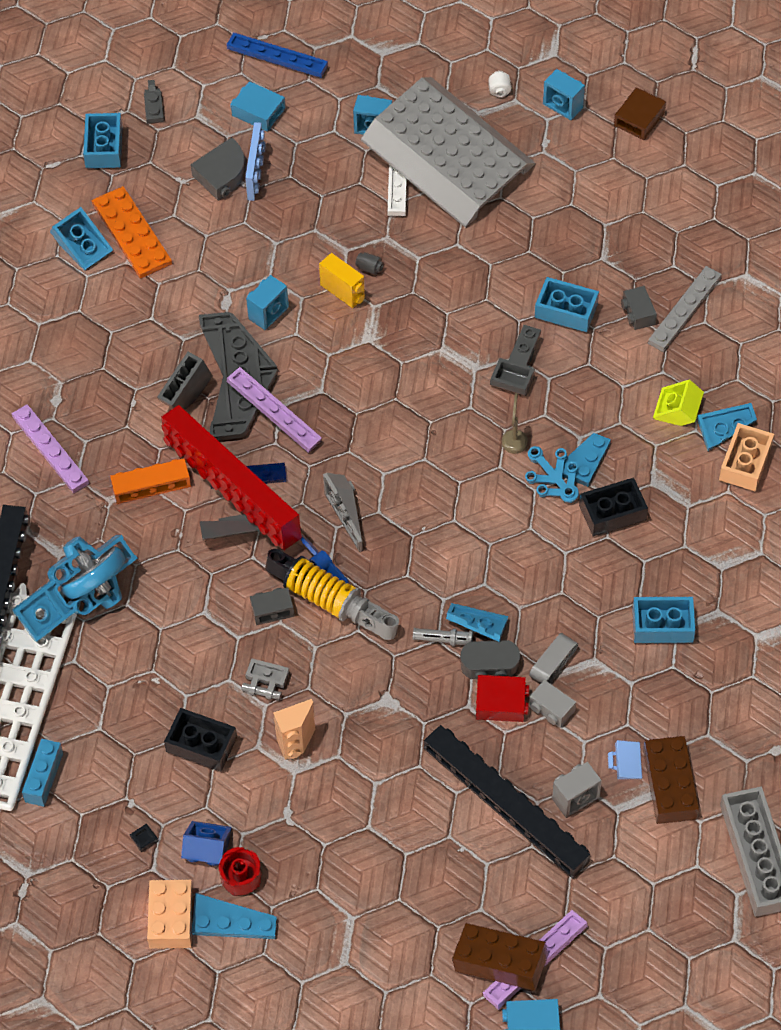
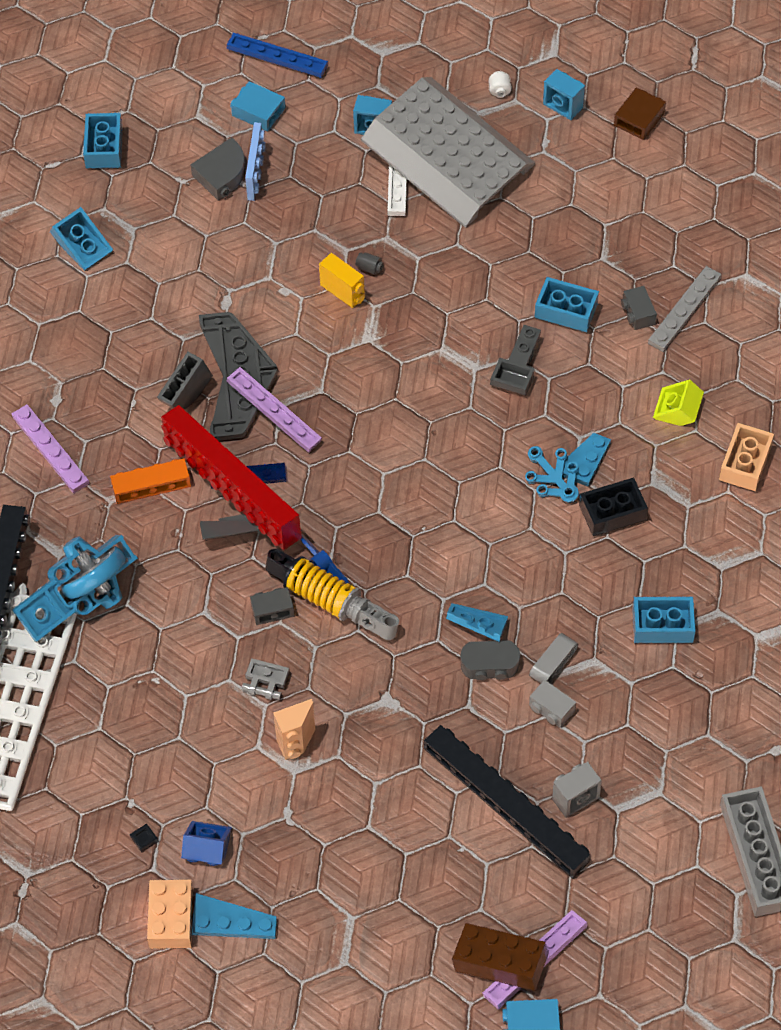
dark azure brick [22,739,63,807] -> none
orange plate [92,186,172,279] -> none
dark grey hinge [144,80,164,124] -> none
black brick [164,708,237,772] -> none
red brick [219,847,262,896] -> none
dark azure brick [246,275,289,330] -> none
light grey wedge [323,473,363,552] -> none
light grey pin [413,628,473,646] -> none
red brick [476,675,529,722] -> none
dark tan piece [501,393,528,454] -> none
light blue piece [608,740,642,779] -> none
reddish brown brick [643,736,699,824] -> none
dark azure wing [697,403,757,451] -> none

